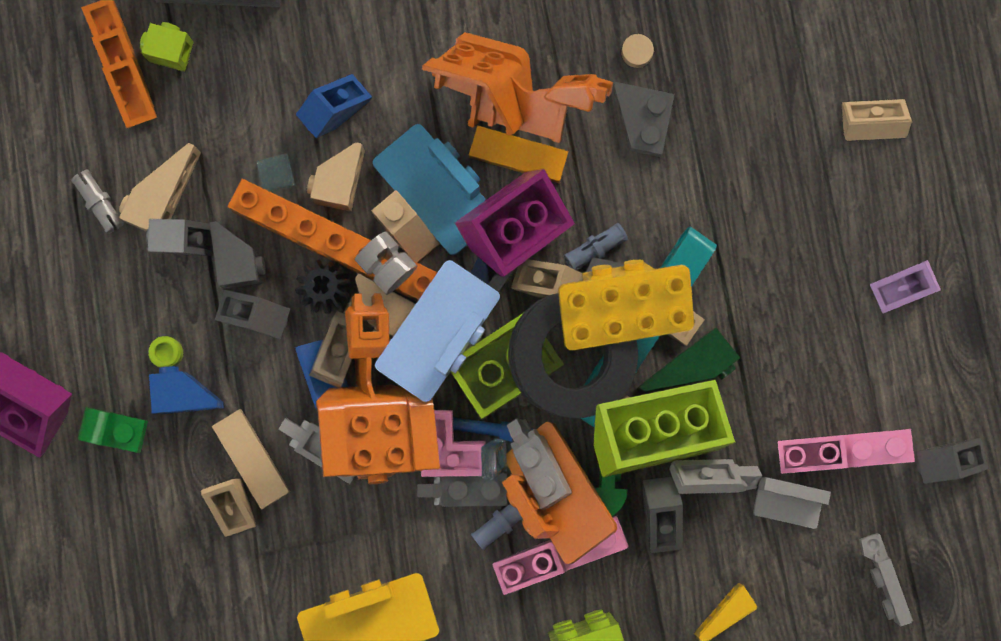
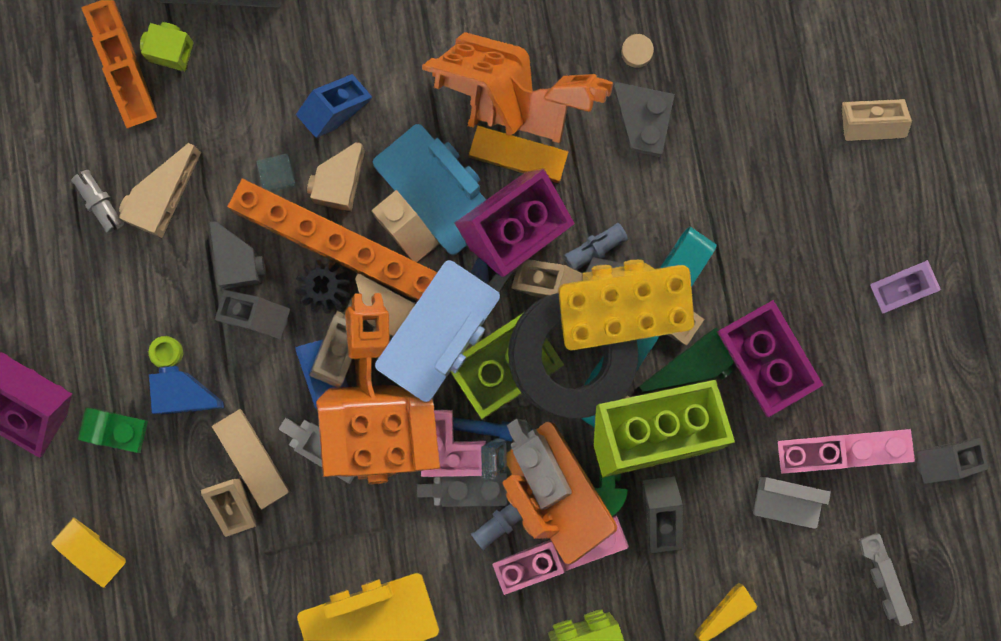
slope [146,219,214,256] -> none
light grey wheel [354,232,418,295] -> none
light grey hinge [669,459,762,494] -> none
none -> yellow slope [51,517,126,588]
none -> magenta slope [717,300,823,418]

